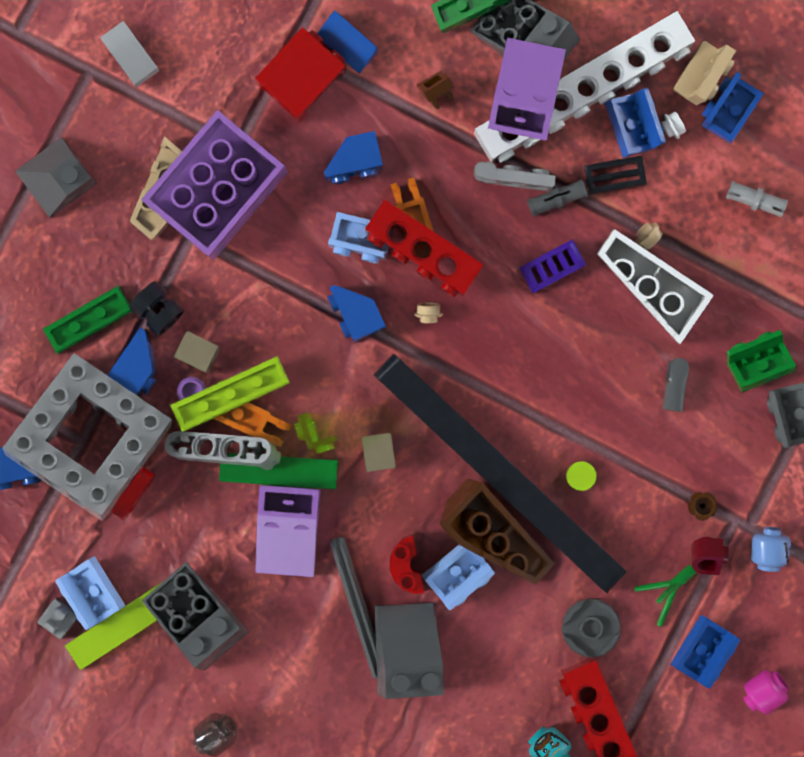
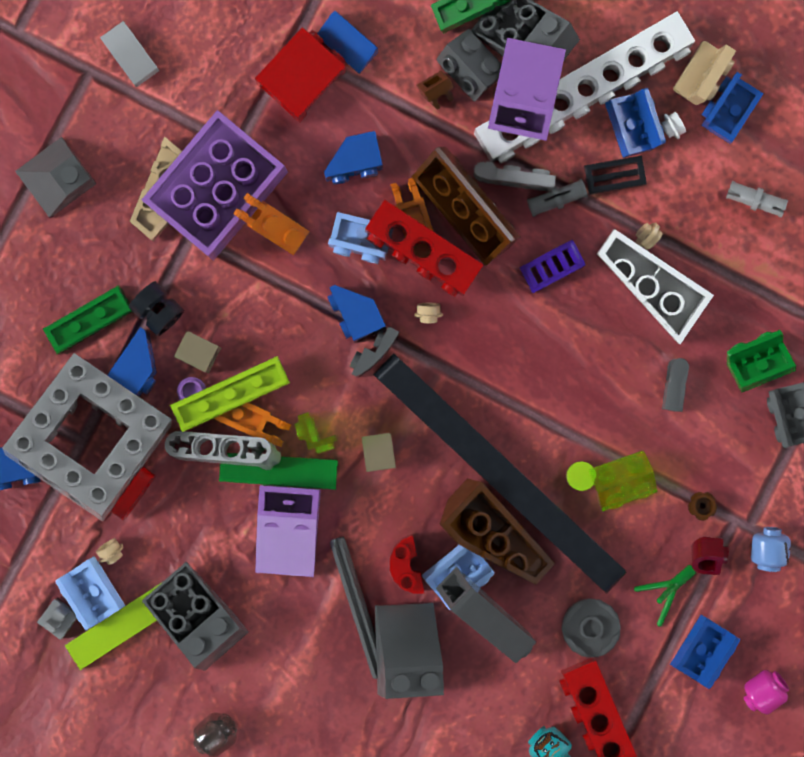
none -> tan plate [96,538,123,565]
none -> orange hinge [233,193,310,256]
none -> dark grey slope [349,327,399,378]
none -> reddish brown slope [411,147,521,266]
none -> dark grey bracket [436,29,501,101]
none -> dark grey slope [436,567,537,663]
none -> clear neon green bracket [589,451,658,512]

